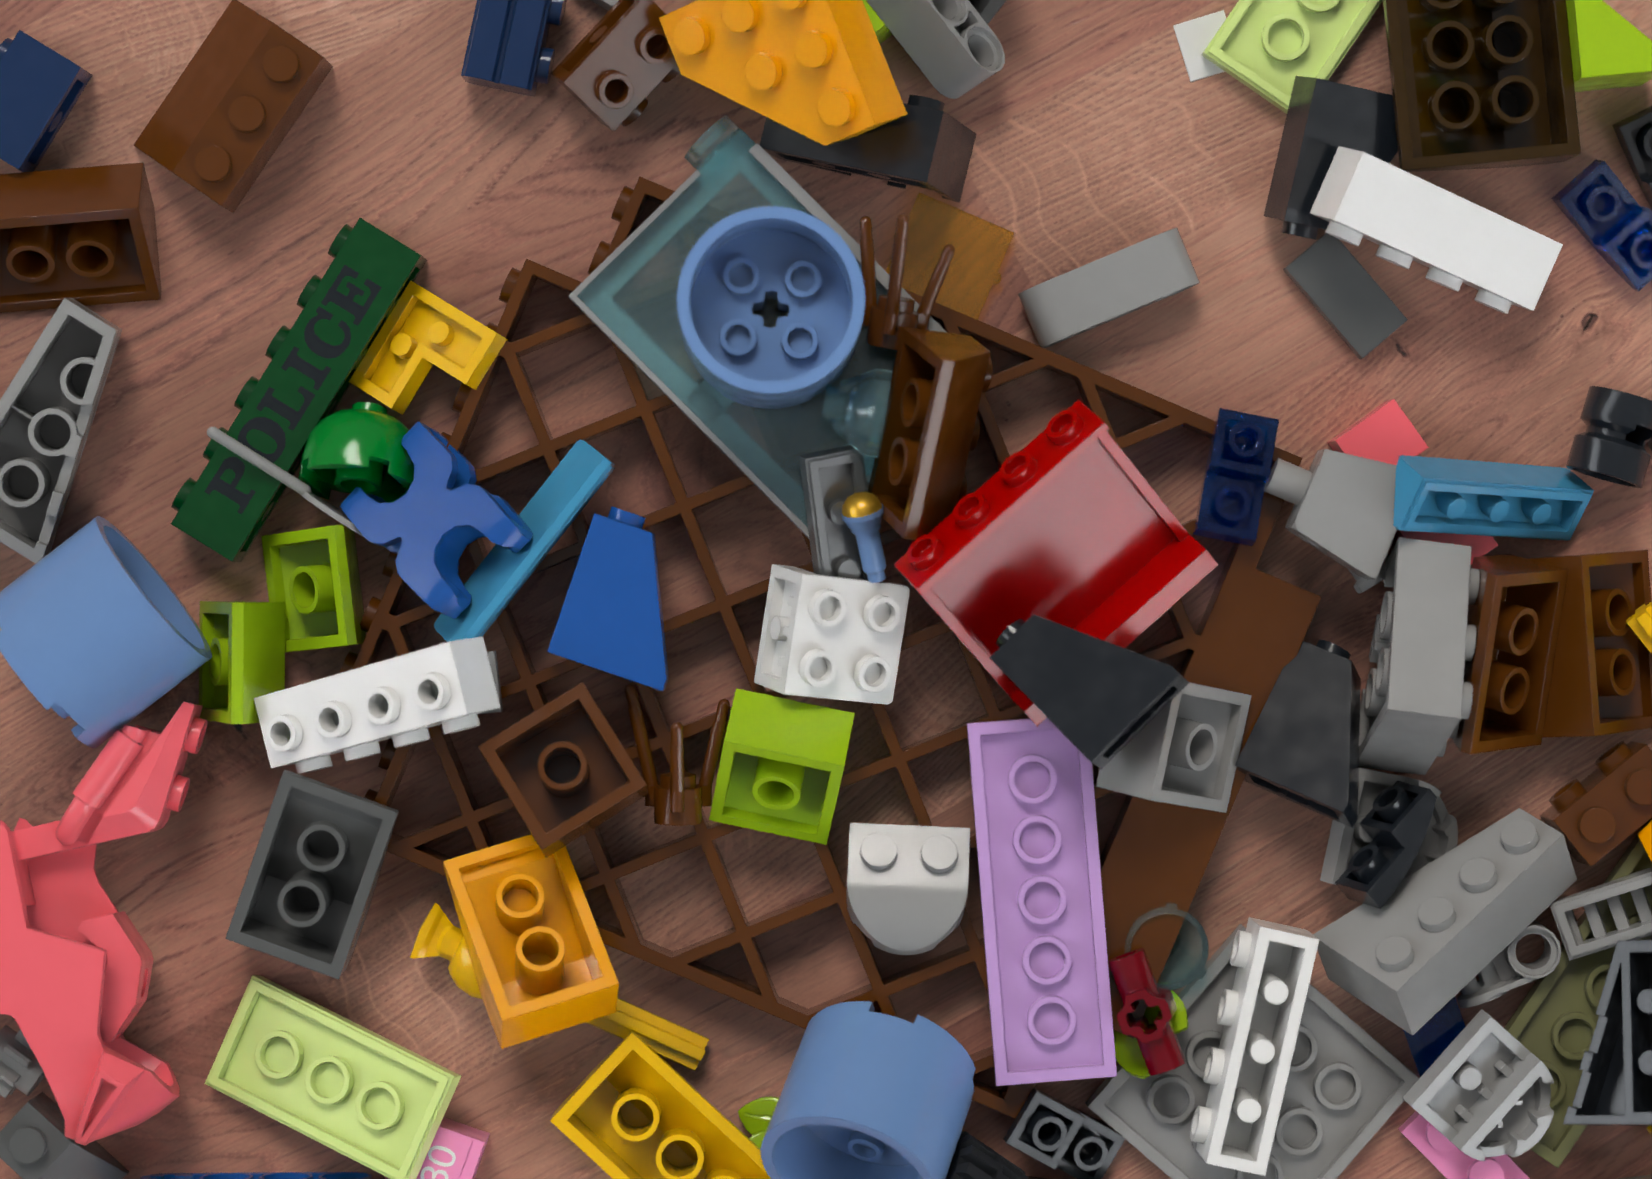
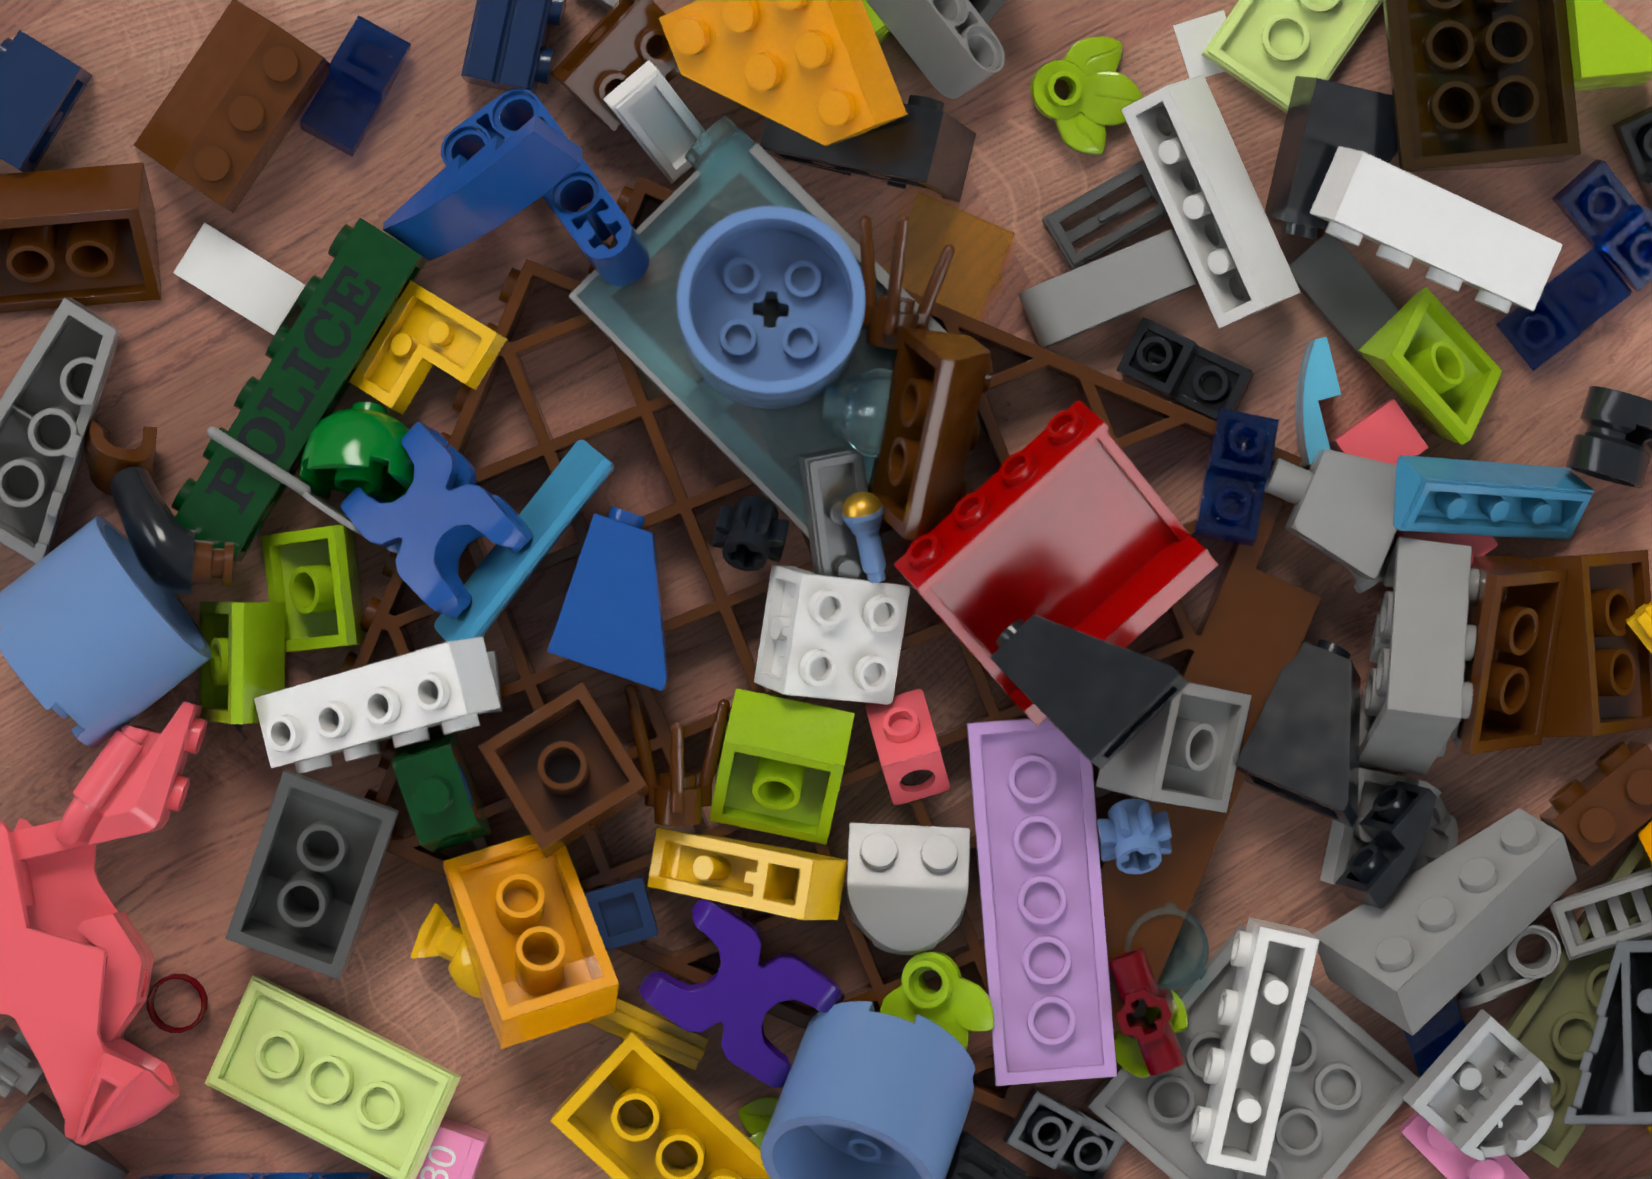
none -> piece [85,419,234,594]
none -> dark red axle [147,974,208,1033]
none -> white tile [173,222,306,336]
none -> clear blue slope [300,15,411,157]
none -> blue slope [383,115,582,261]
none -> dark green torso [392,729,492,853]
none -> blue beam [441,88,650,286]
none -> dark blue plate [584,875,660,951]
none -> white tile [603,60,717,184]
none -> dark purple piece [638,898,845,1088]
none -> yellow slope [647,827,847,920]
none -> black gear [712,496,790,571]
none -> coral bracket [865,689,950,805]
none -> lime plate [880,951,995,1050]
none -> lime plate [1030,36,1143,155]
none -> dark grey tile [1042,159,1168,270]
none -> medium blue gear [1097,799,1172,874]
none -> black slope [1116,317,1254,426]
none -> white brick [1121,74,1301,328]
none -> medium azure slope [1295,337,1341,466]
none -> lime slope [1358,287,1503,445]
none -> clear blue slope [1496,245,1632,371]

